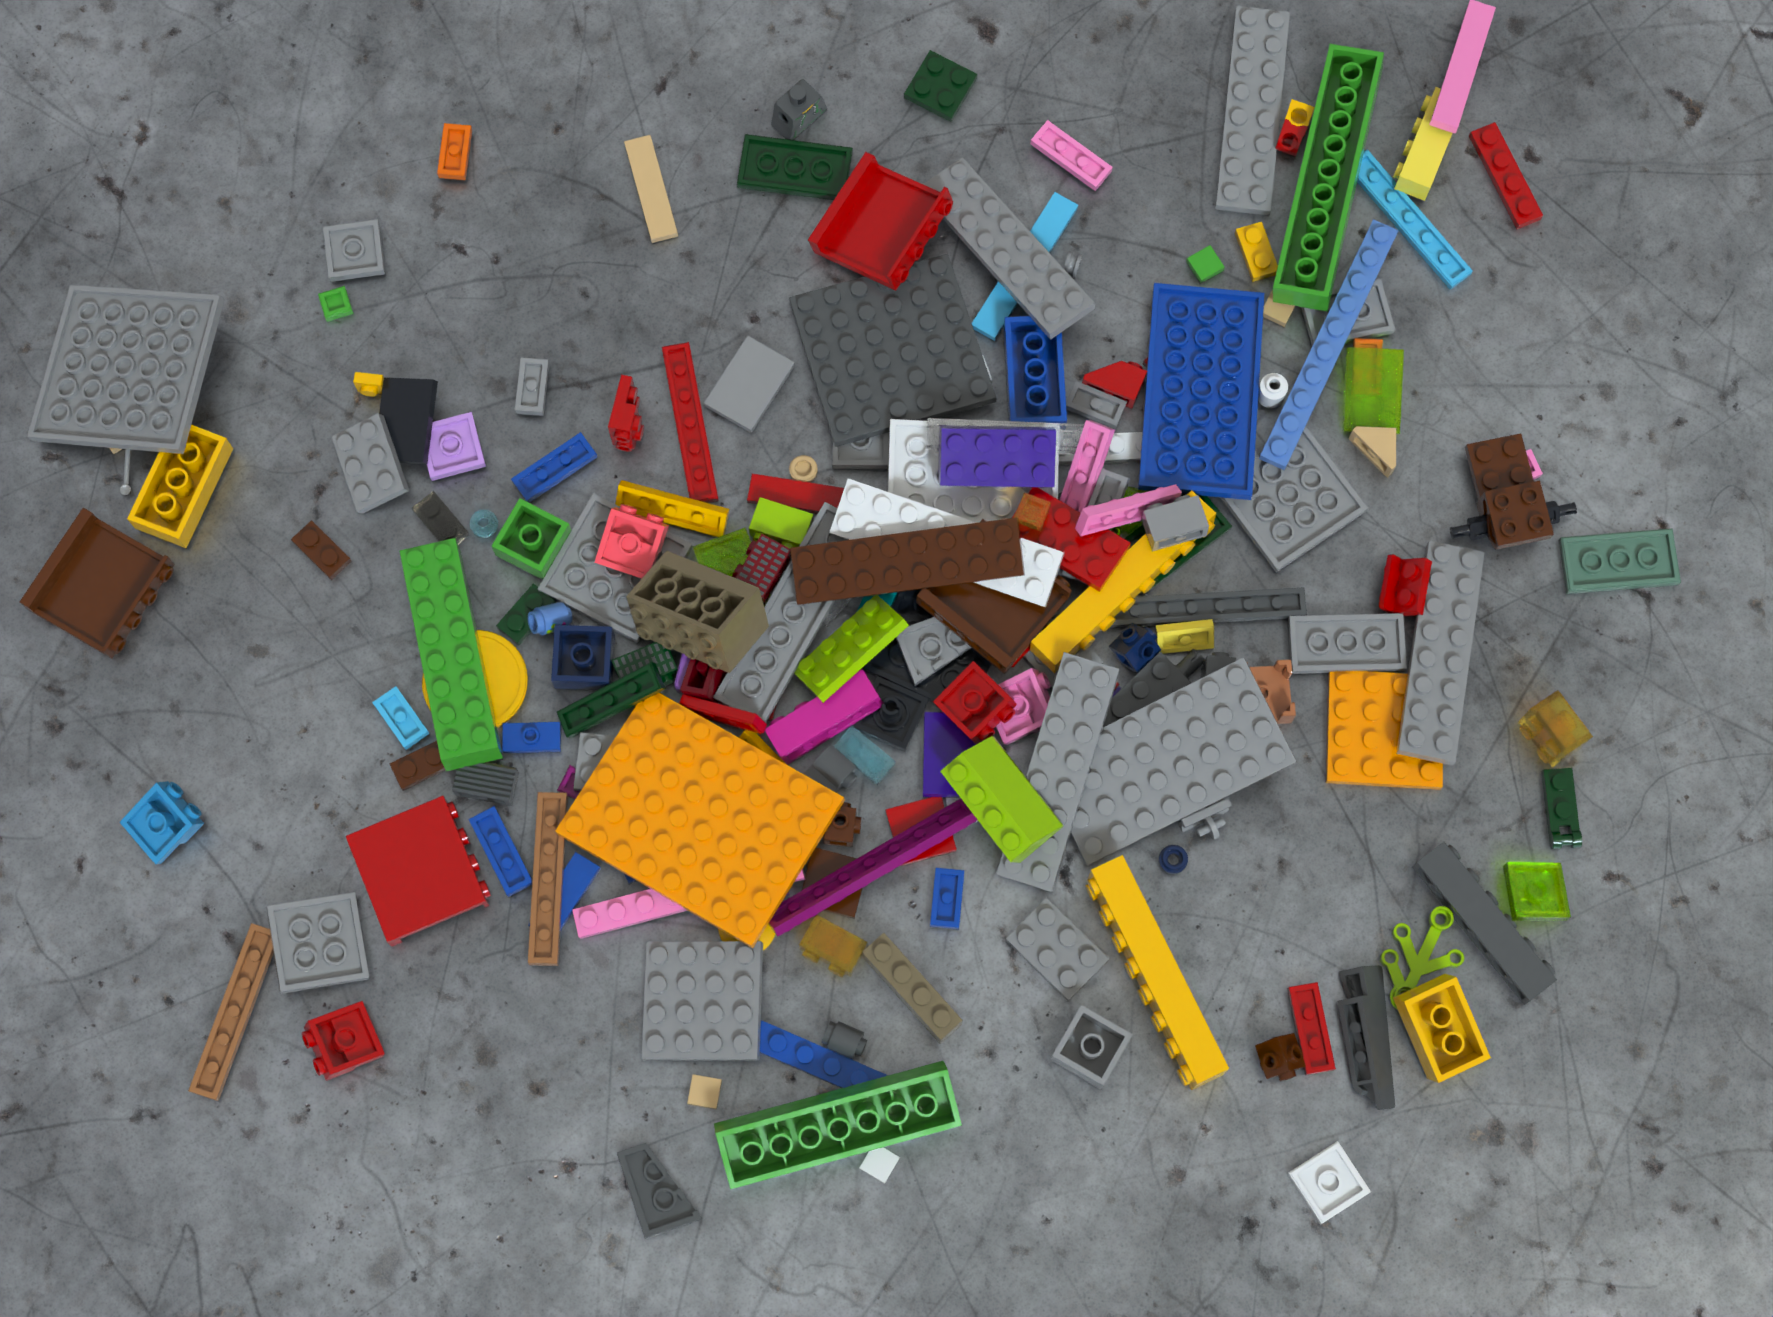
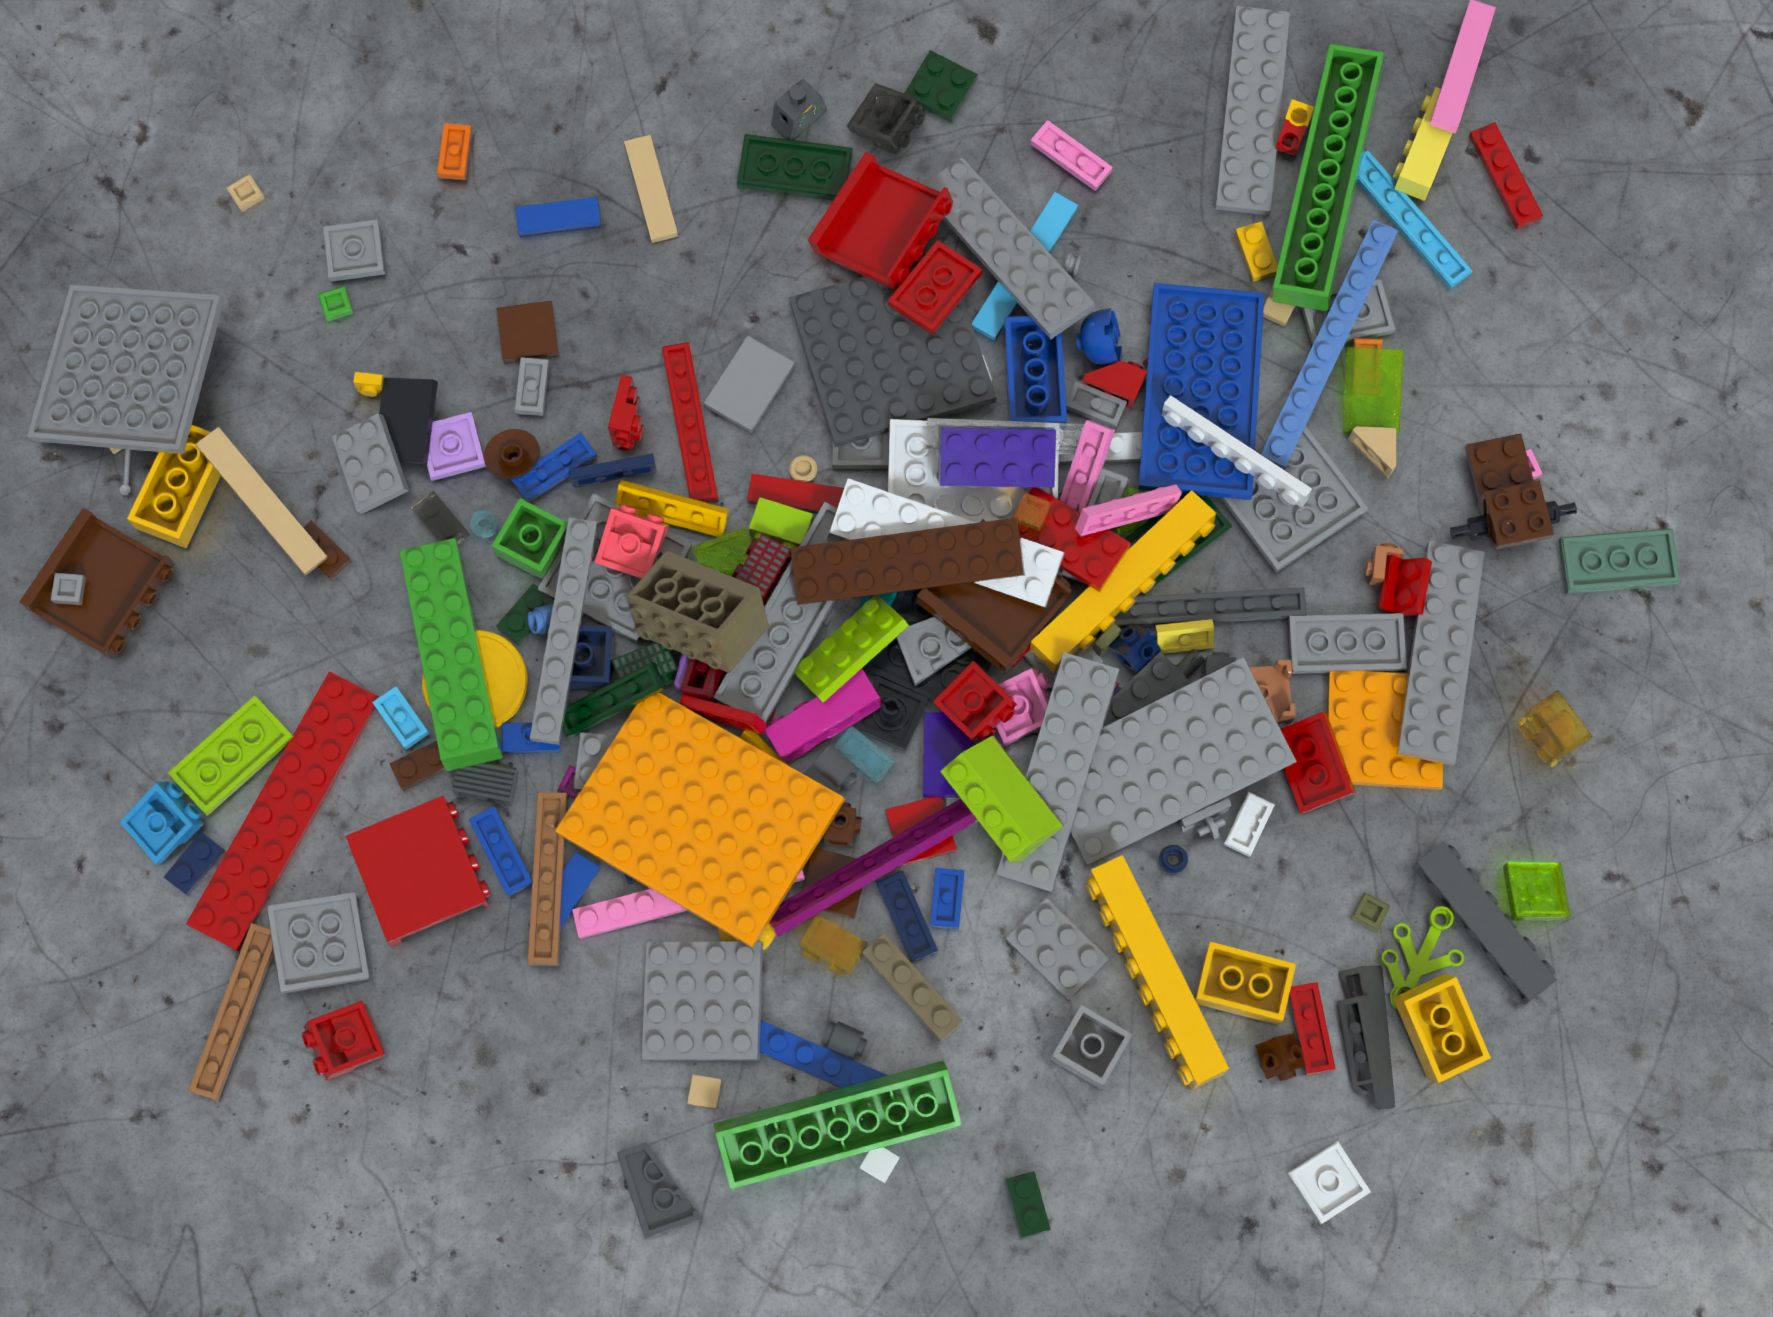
light grey brick [1142,495,1209,552] -> none
bright green tile [1186,245,1225,284] -> none
white brick [1258,373,1288,408] -> none
dark green plate [1541,768,1582,849] -> none
none -> light grey plate [51,573,86,605]
none -> dark blue plate [164,832,225,896]
none -> lime plate [168,695,294,816]
none -> red plate [186,671,379,952]
none -> tan tile [196,427,327,575]
none -> tan tile [226,174,265,212]
none -> reddish brown dish [484,429,540,478]
none -> reddish brown tile [497,300,559,363]
none -> blue tile [515,197,601,236]
none -> light grey plate [530,518,598,745]
none -> dark blue tile [570,453,657,488]
none -> clear smoke plate [847,83,925,154]
none -> dark blue plate [876,871,938,963]
none -> red plate [888,240,982,335]
none -> dark green brick [1004,1171,1051,1240]
none -> blue cylinder [1076,308,1122,365]
none -> olive tile [1093,623,1121,656]
none -> white plate [1162,395,1312,508]
none -> yellow brick [1194,942,1296,1026]
none -> white plate [1224,792,1275,857]
none -> red plate [1281,712,1356,814]
none -> olive tile [1350,892,1390,932]
none -> nougat bracket [1365,543,1404,587]

